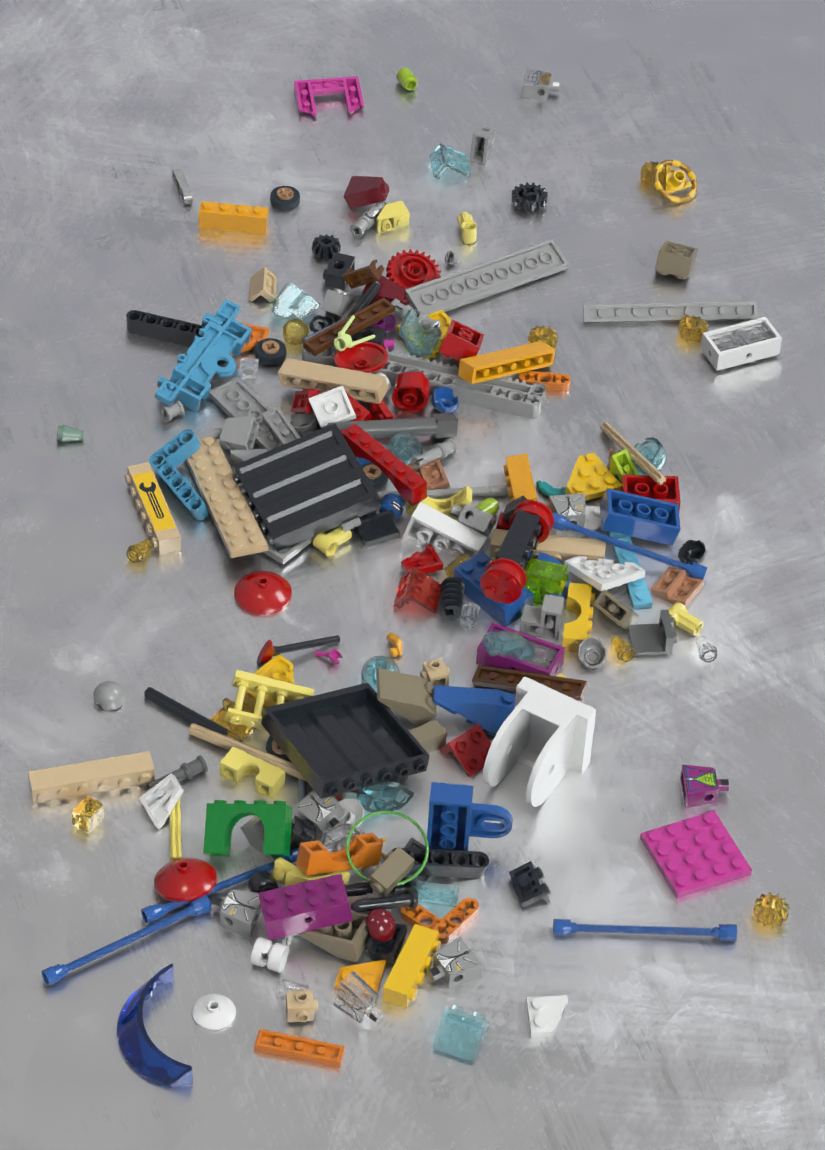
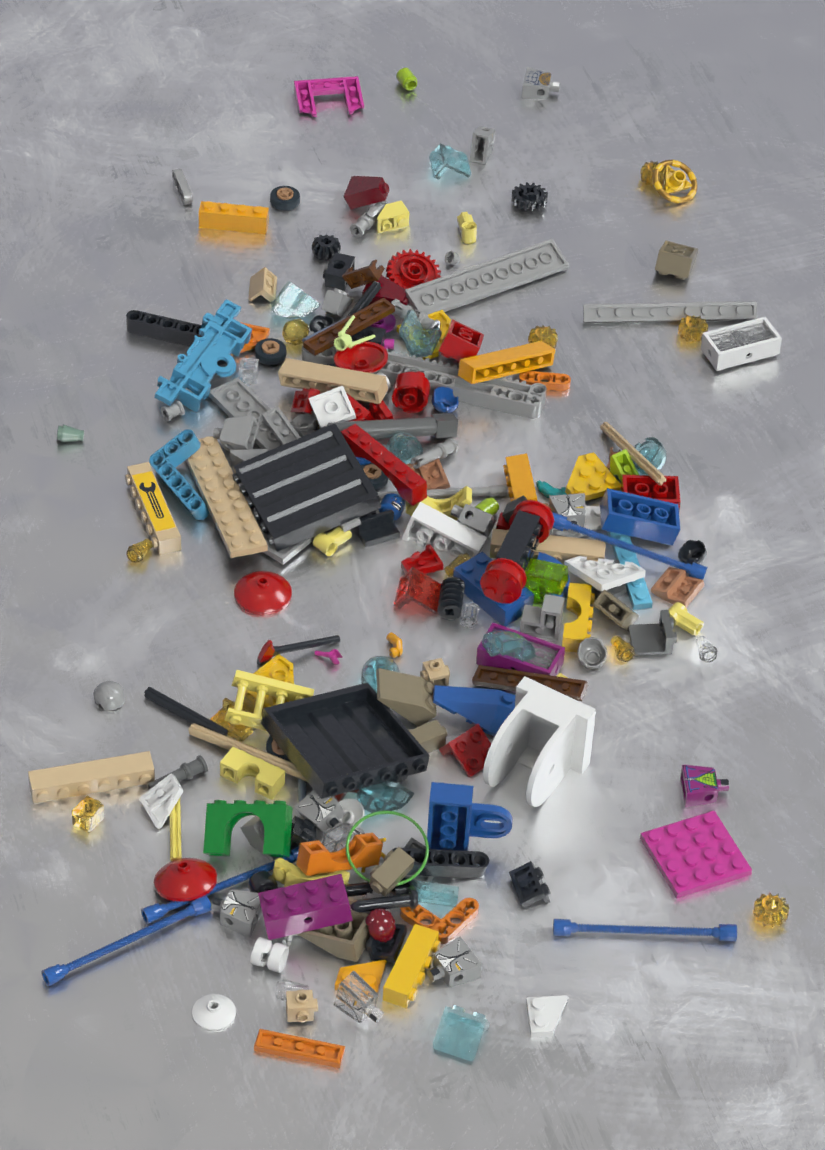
clear blue windscreen [117,964,193,1088] -> none

